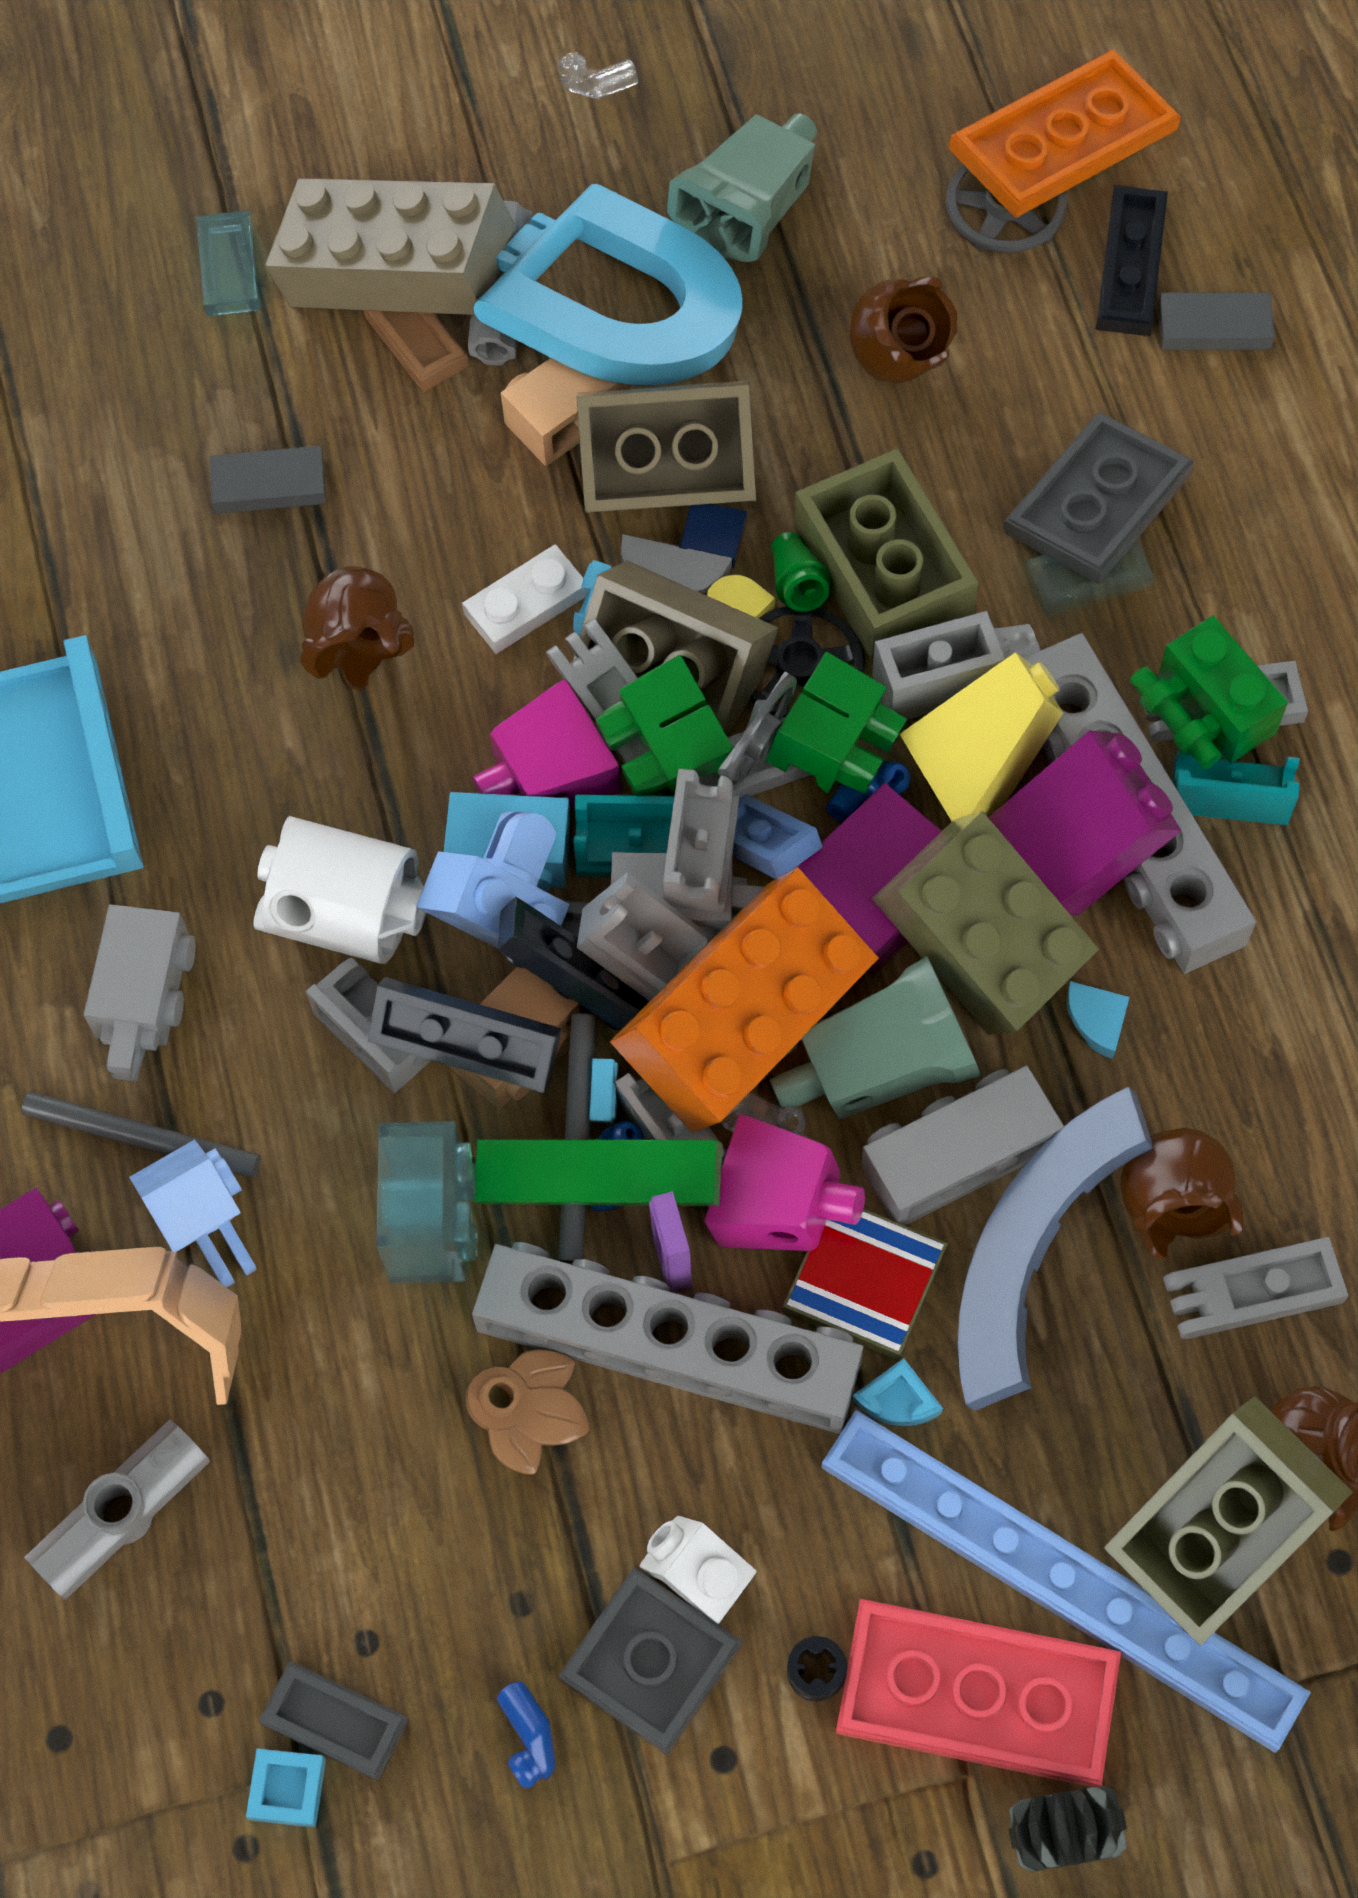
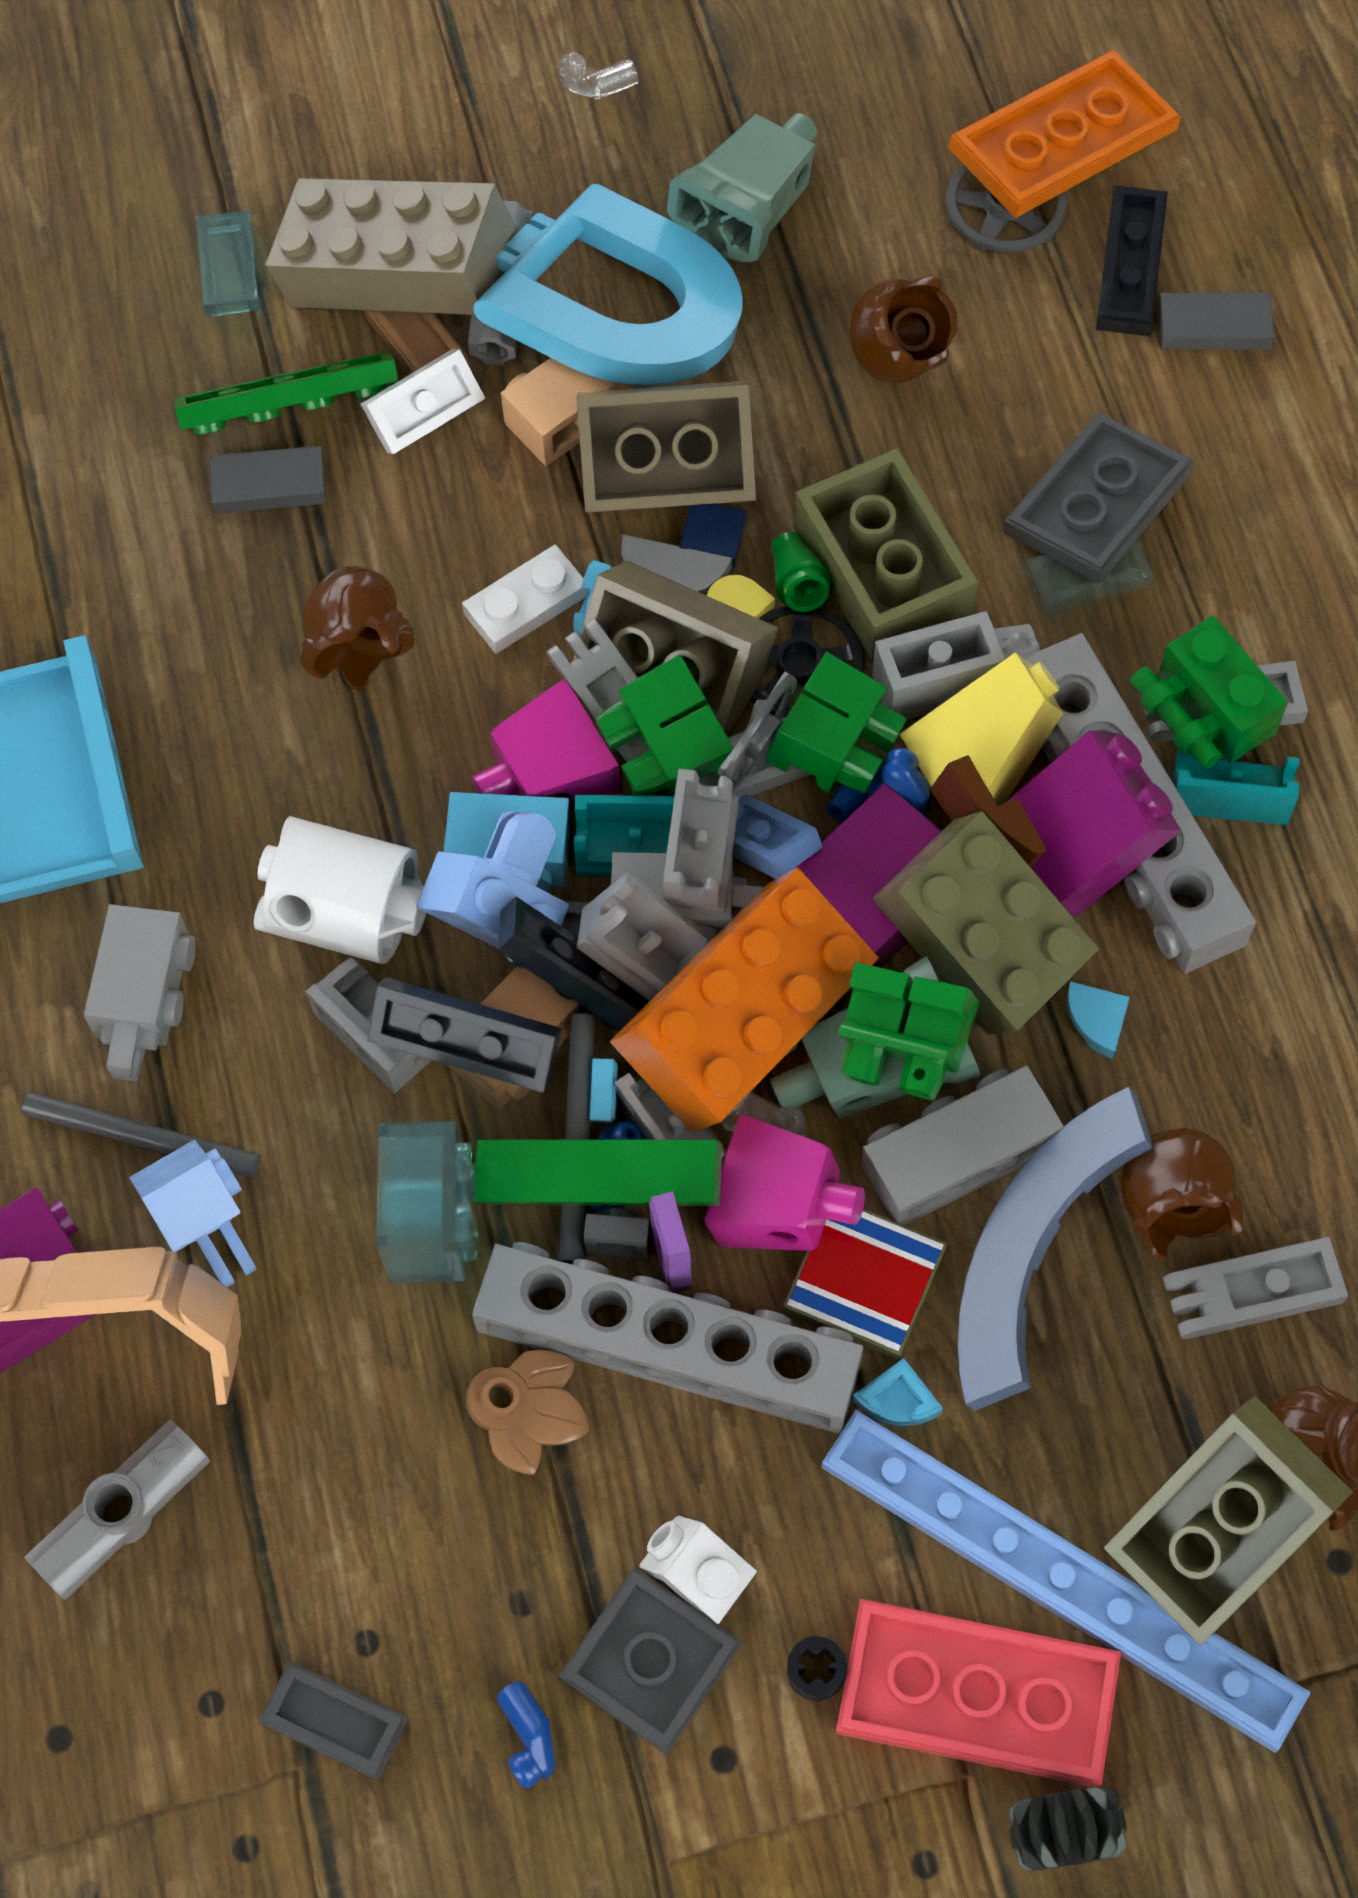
medium azure tile [246,1748,326,1828] -> none
none -> green plate [174,350,399,434]
none -> white plate [360,349,486,454]
none -> dark grey plate [583,1208,651,1262]
none -> green hips [837,962,980,1101]
none -> blue arm [881,748,930,818]
none -> reddish brown slope [930,755,1047,869]

